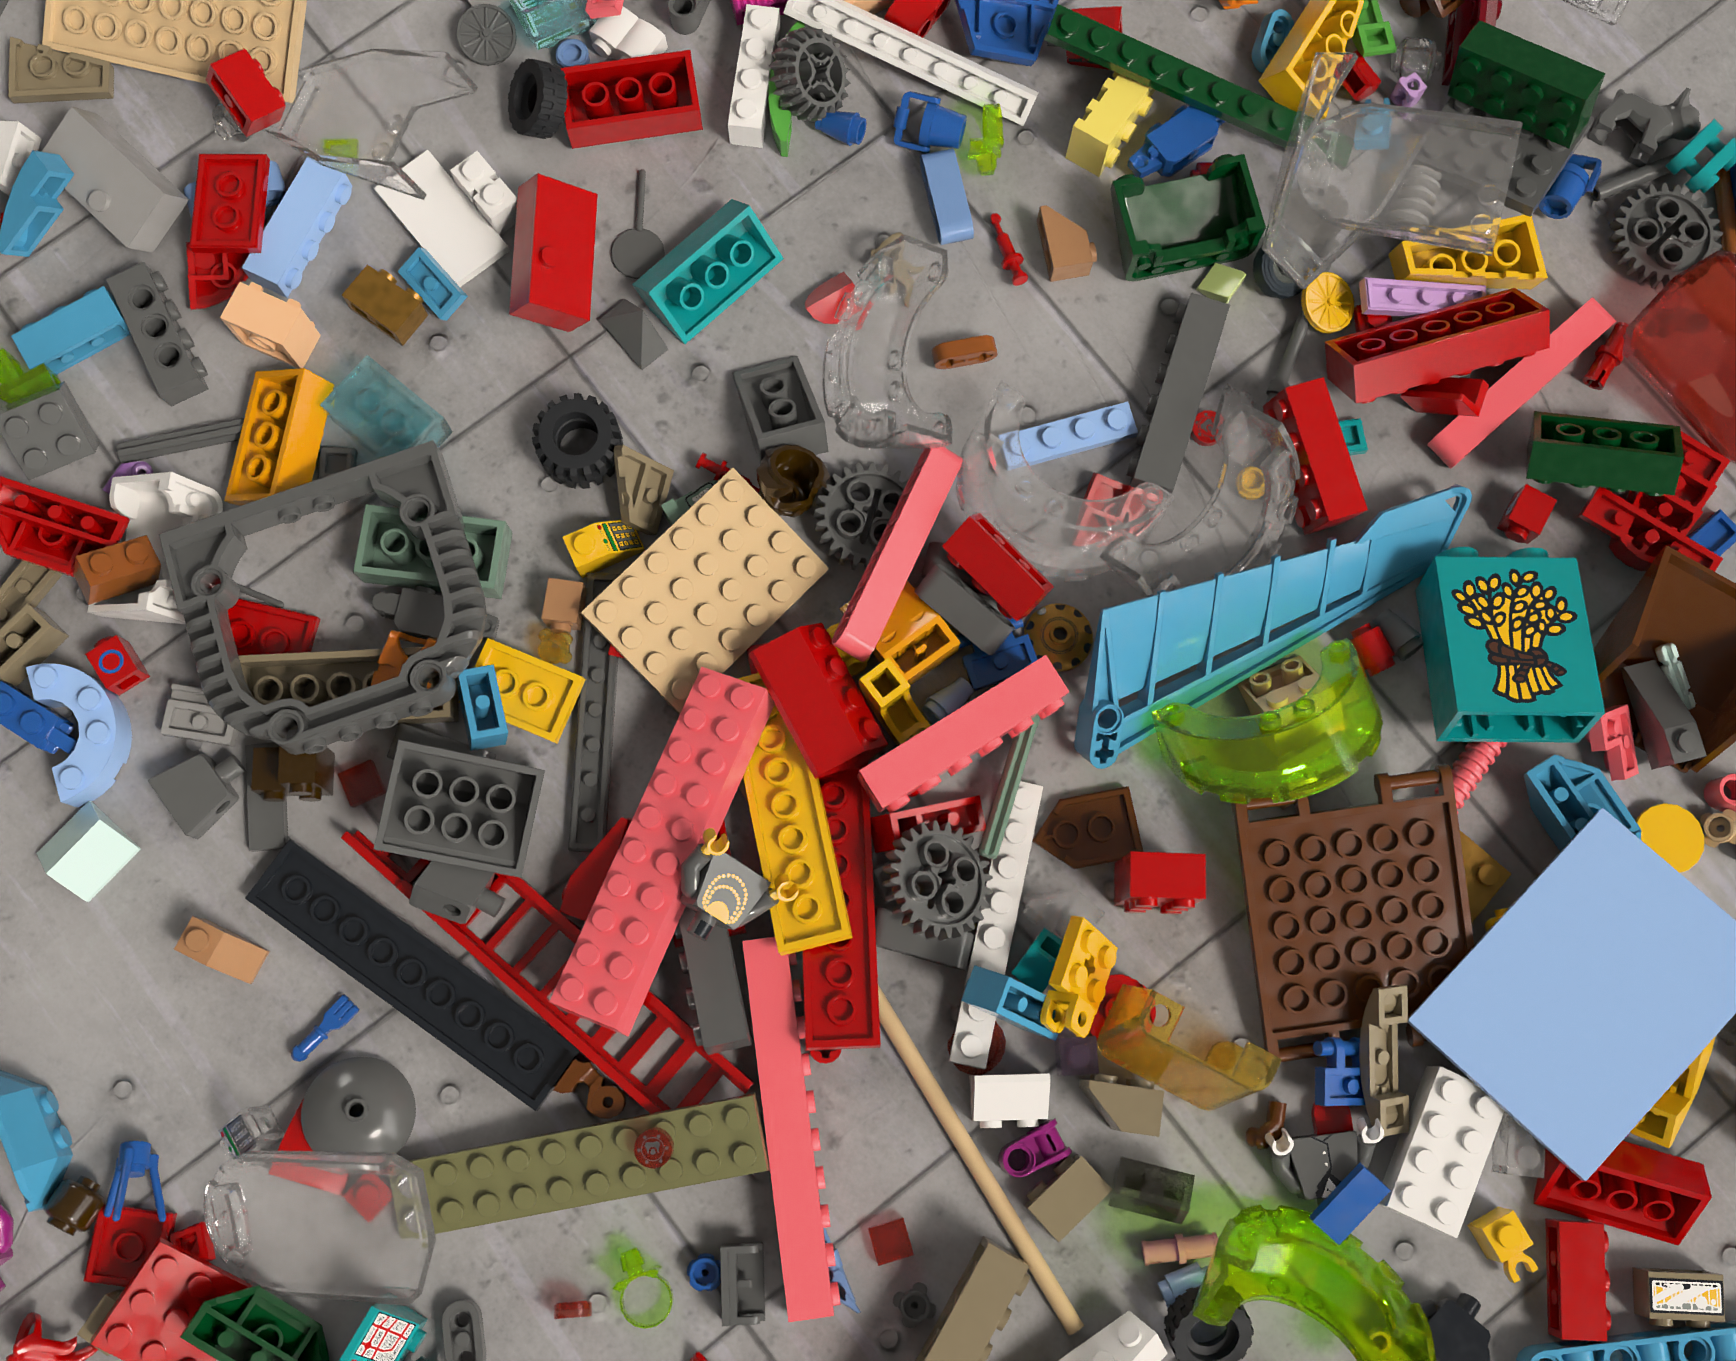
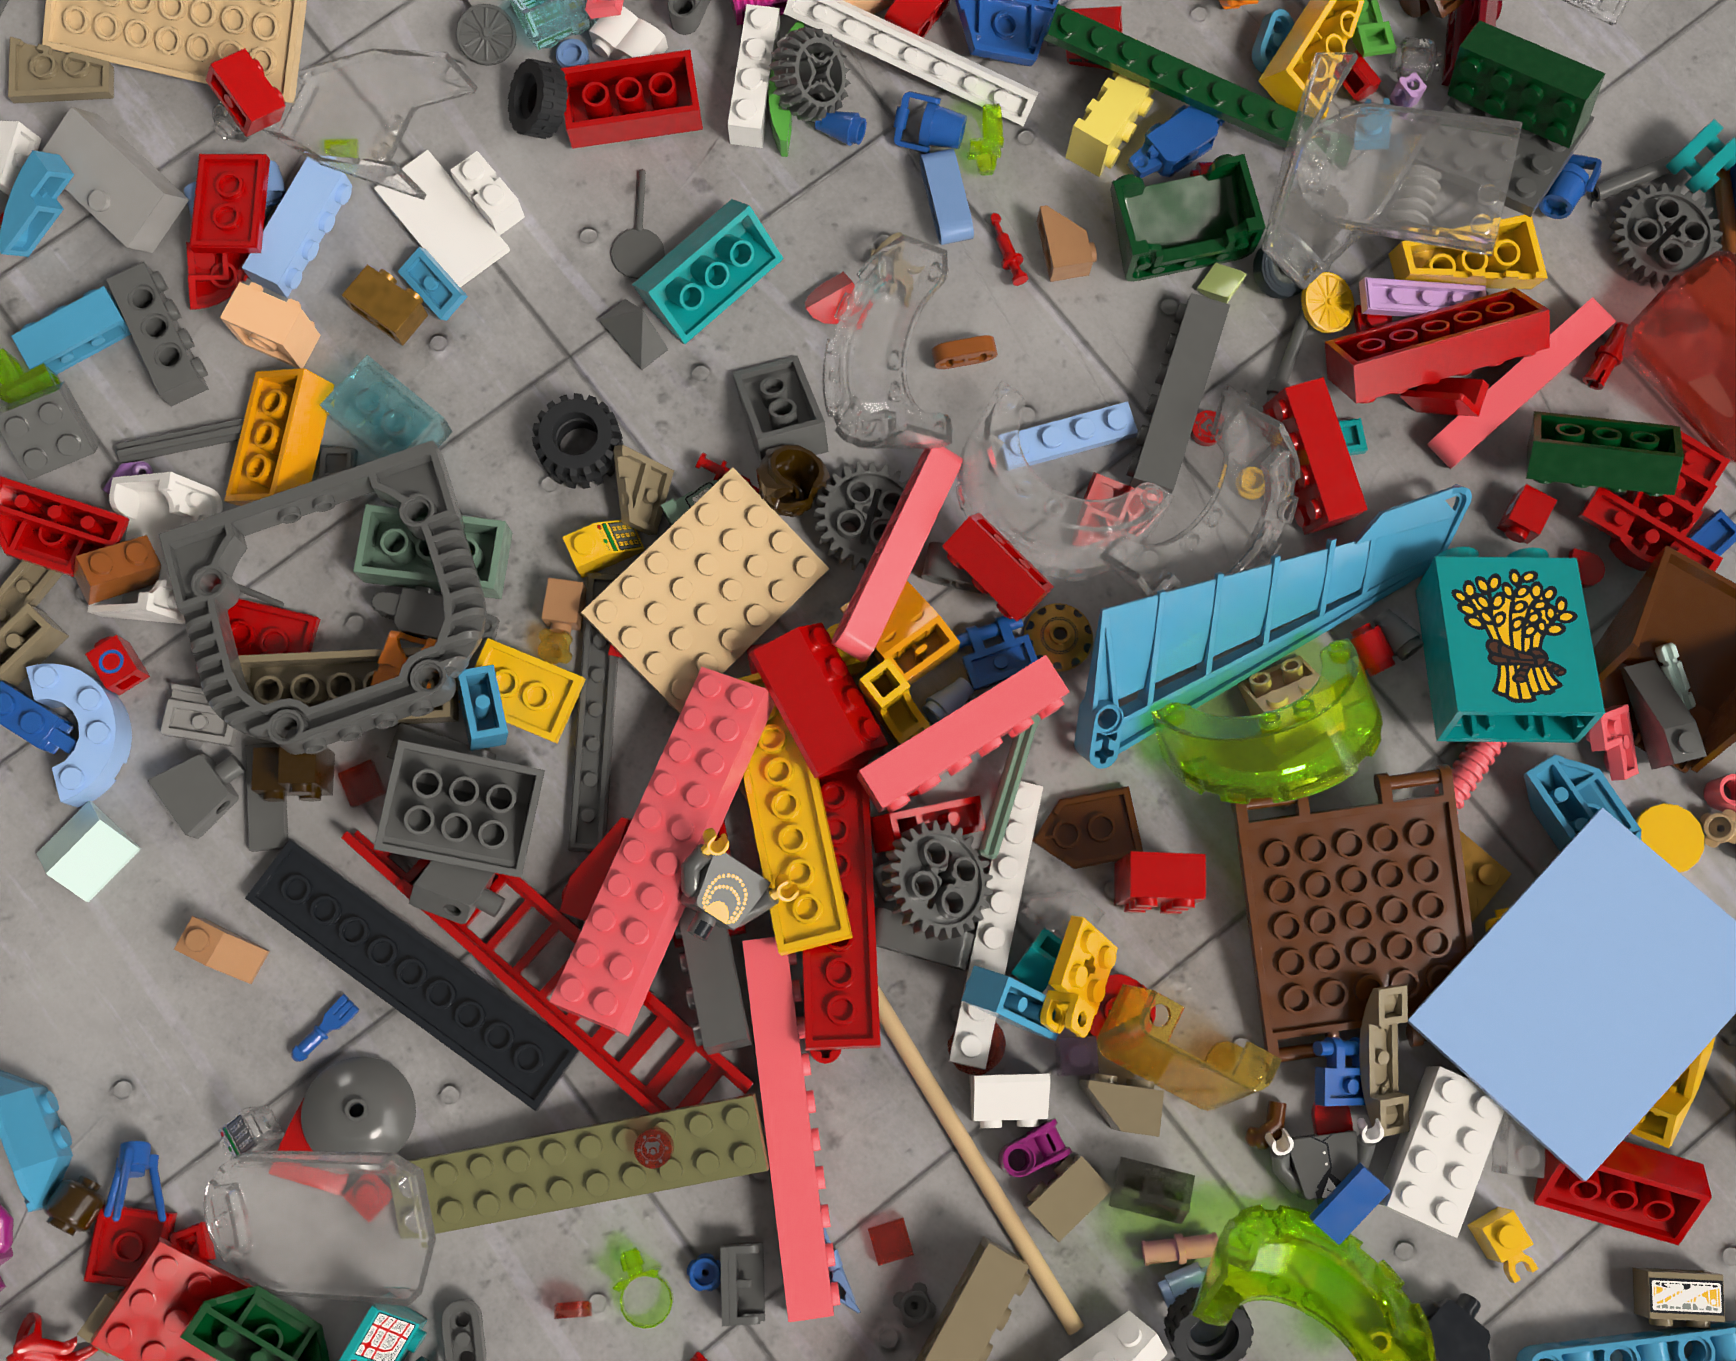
red brick [509,173,598,332] -> none
reddish brown leg [553,1058,626,1119] -> none
dark grey beam [914,563,1015,655] -> none
red brick [1545,1218,1611,1342] -> none
dark grey animal [1588,88,1701,167] -> none
none -> red tile [1568,548,1605,588]

